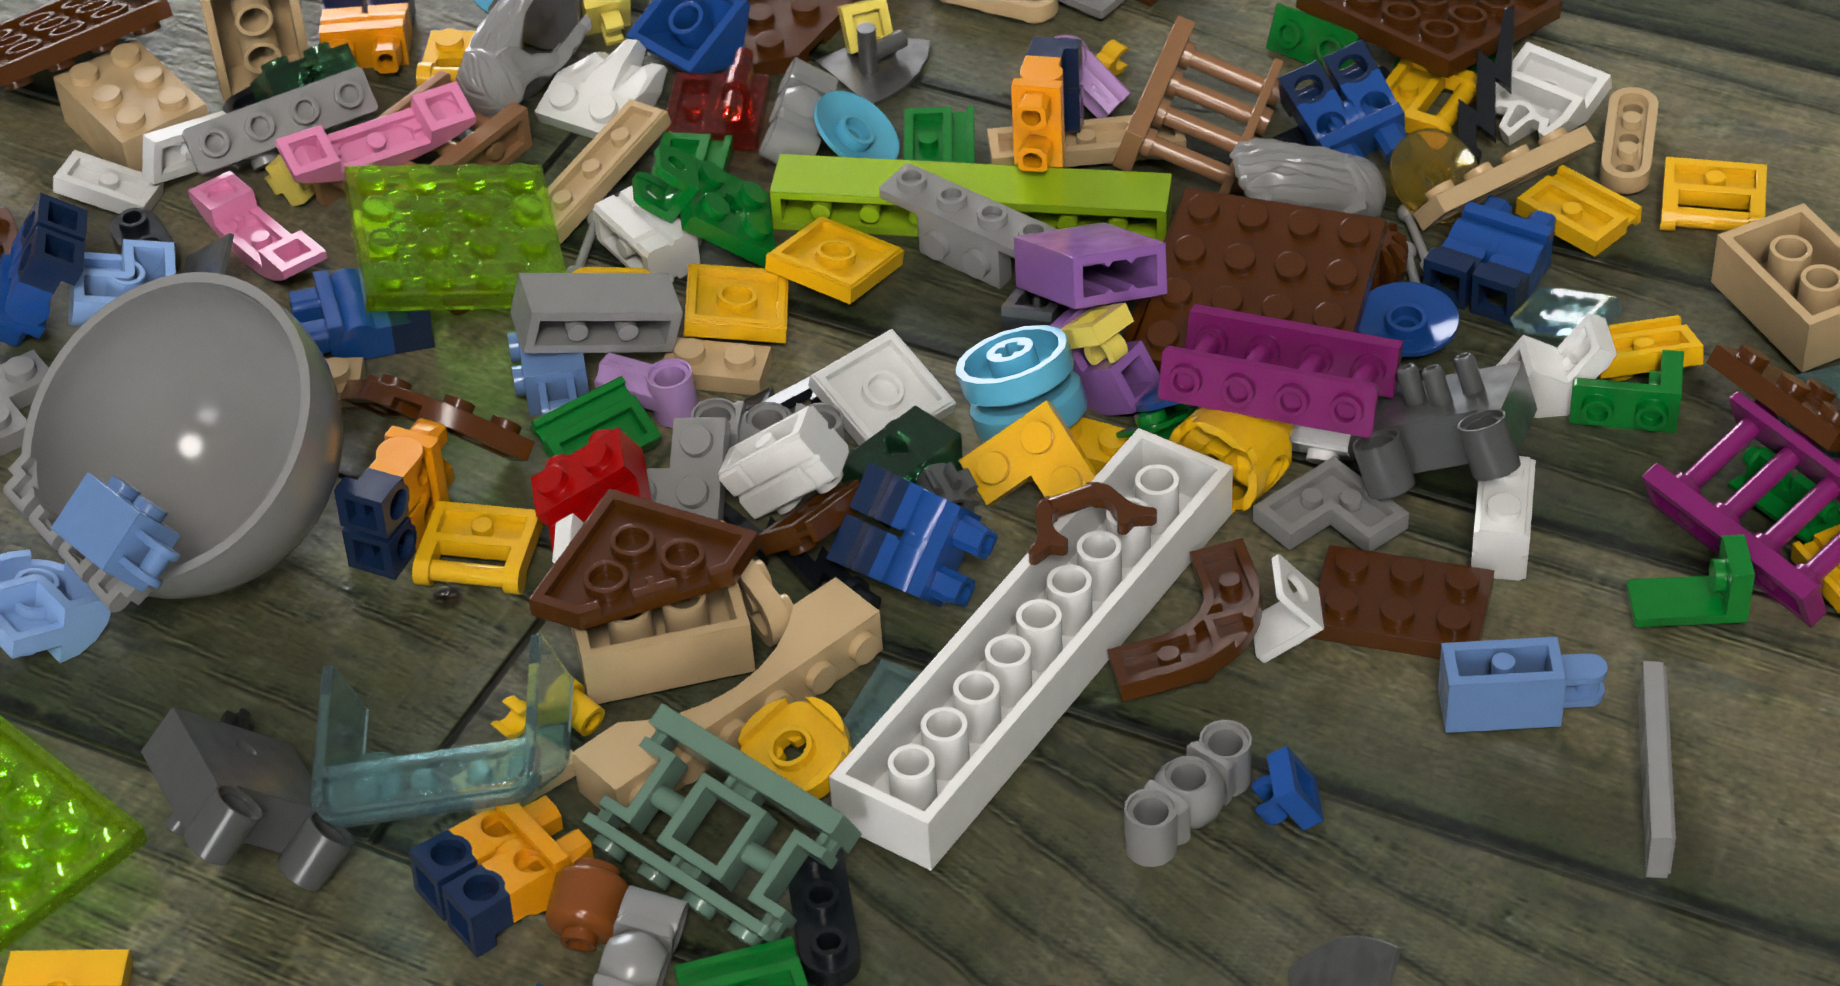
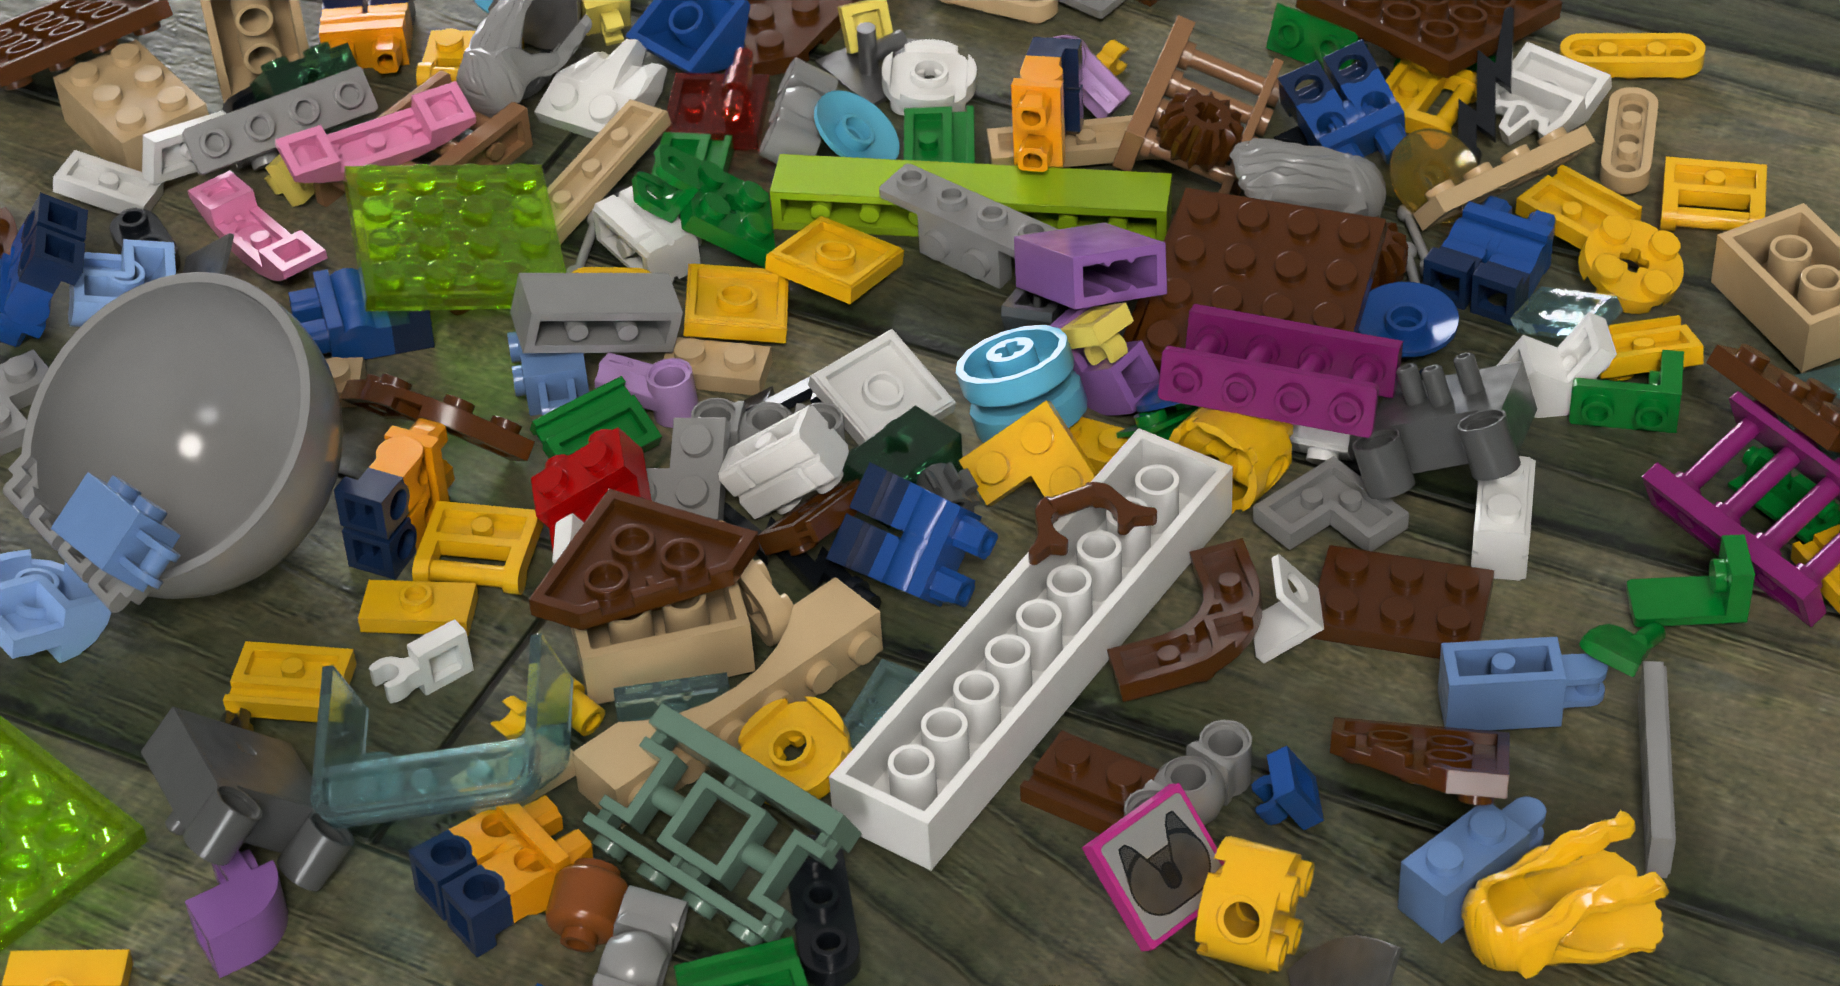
none -> medium lavender brick [185,849,288,978]
none -> yellow plate [223,641,357,724]
none -> yellow plate [358,580,479,636]
none -> white plate [369,619,474,703]
none -> clear light blue plate [613,672,730,722]
none -> white plate [882,39,977,115]
none -> reddish brown plate [1020,730,1159,834]
none -> tile [1082,783,1225,951]
none -> reddish brown gear [1157,88,1244,172]
none -> yellow brick [1195,836,1315,973]
none -> reddish brown plate [1330,717,1510,805]
none -> medium blue brick [1398,797,1546,943]
none -> yellow hair [1461,810,1669,979]
none -> yellow plate [1559,33,1706,79]
none -> yellow plate [1578,215,1684,314]
none -> green piece [1579,622,1666,677]

